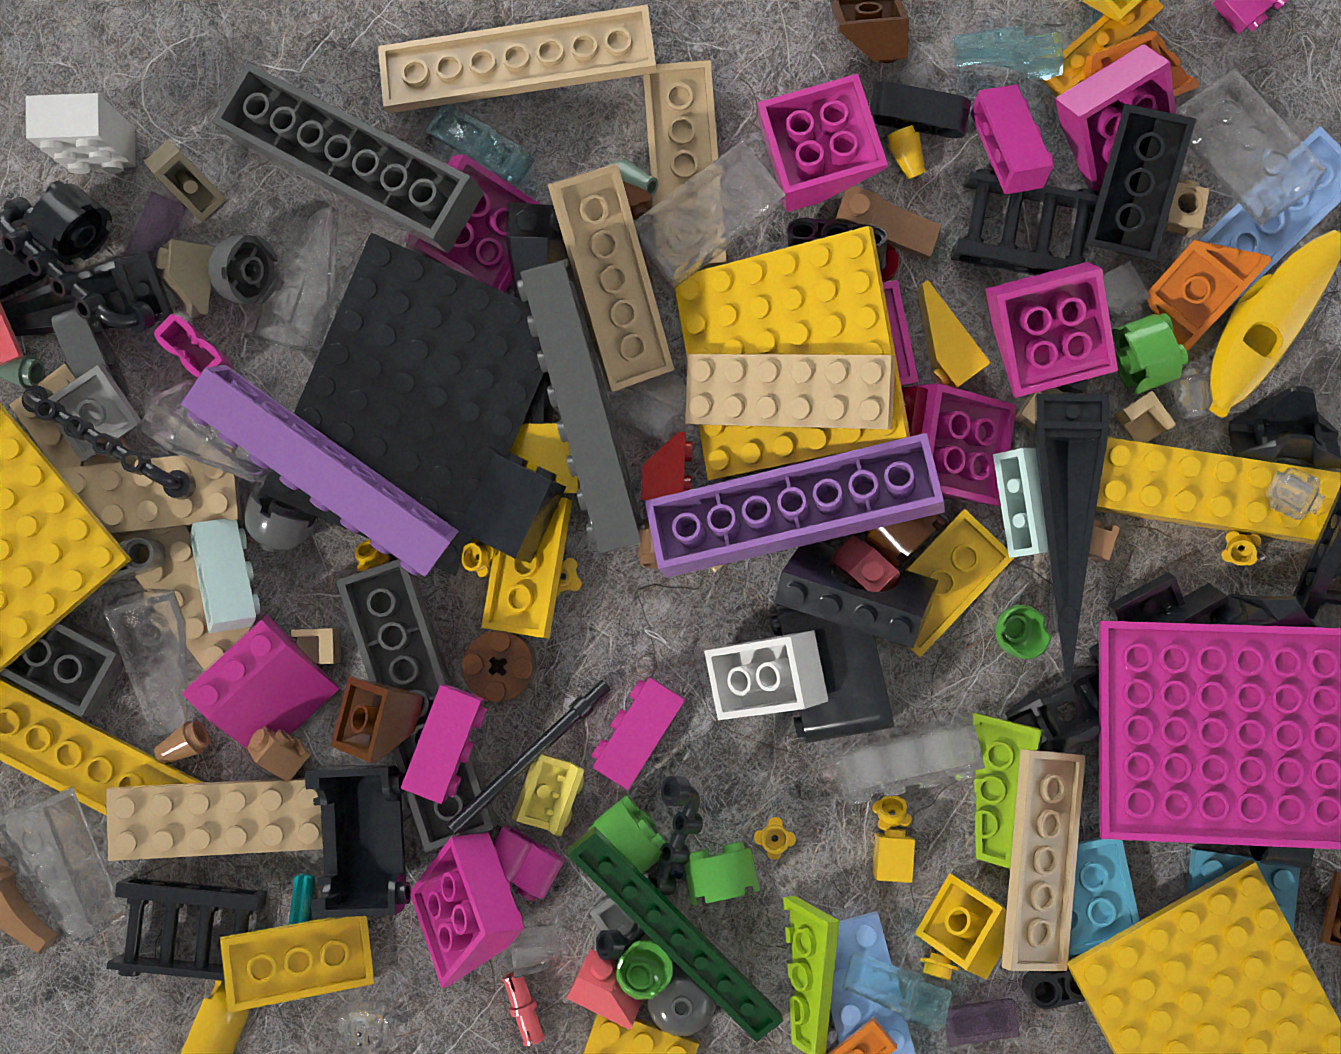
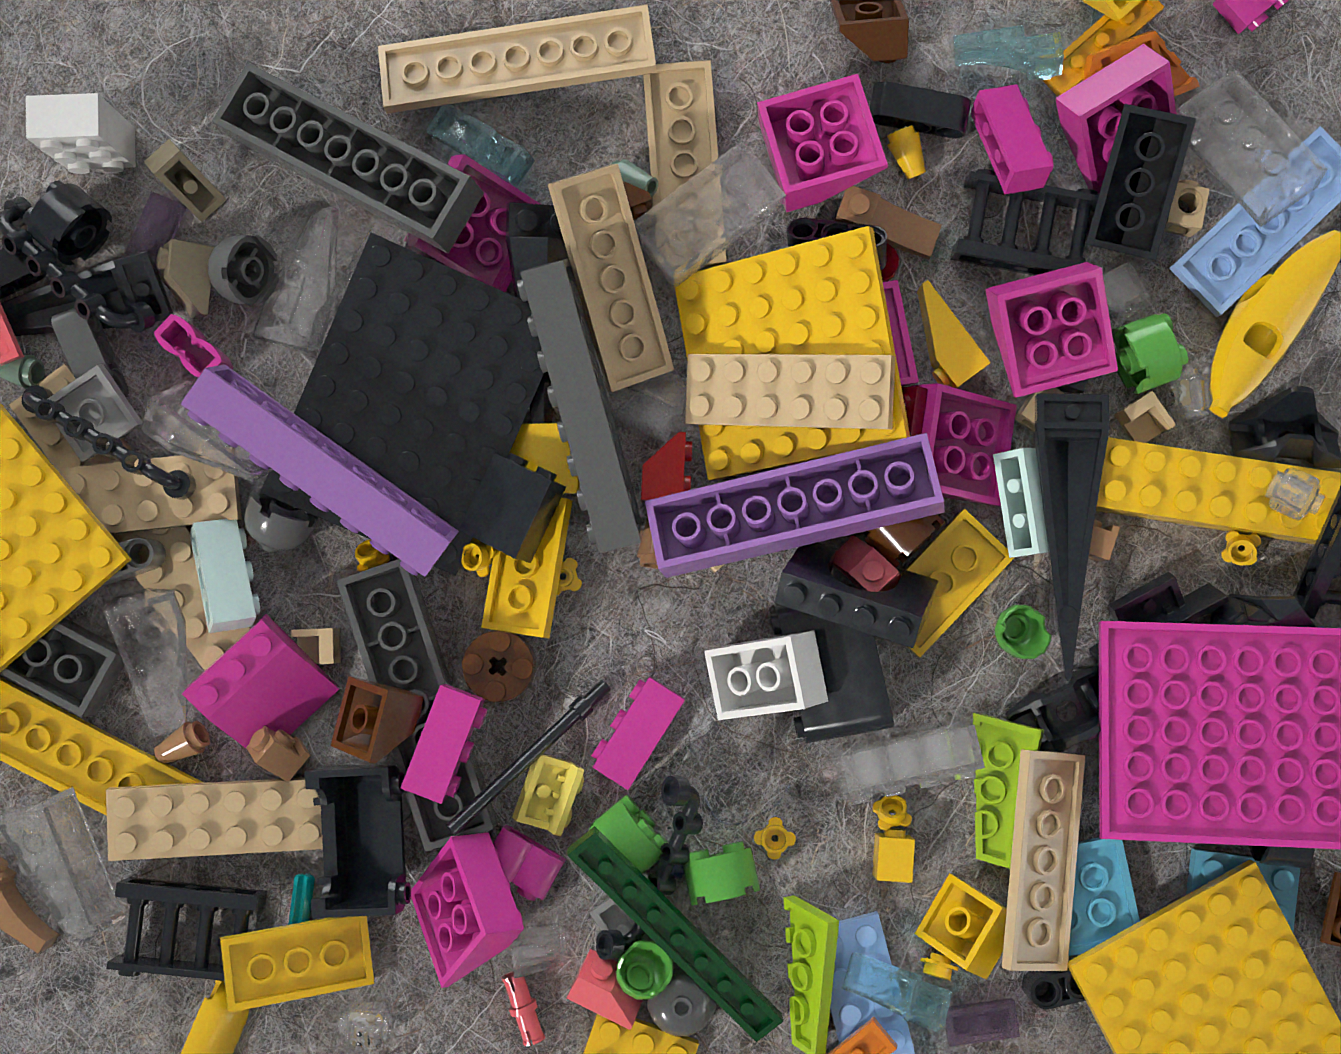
orange wing [1145,239,1273,352] -> none

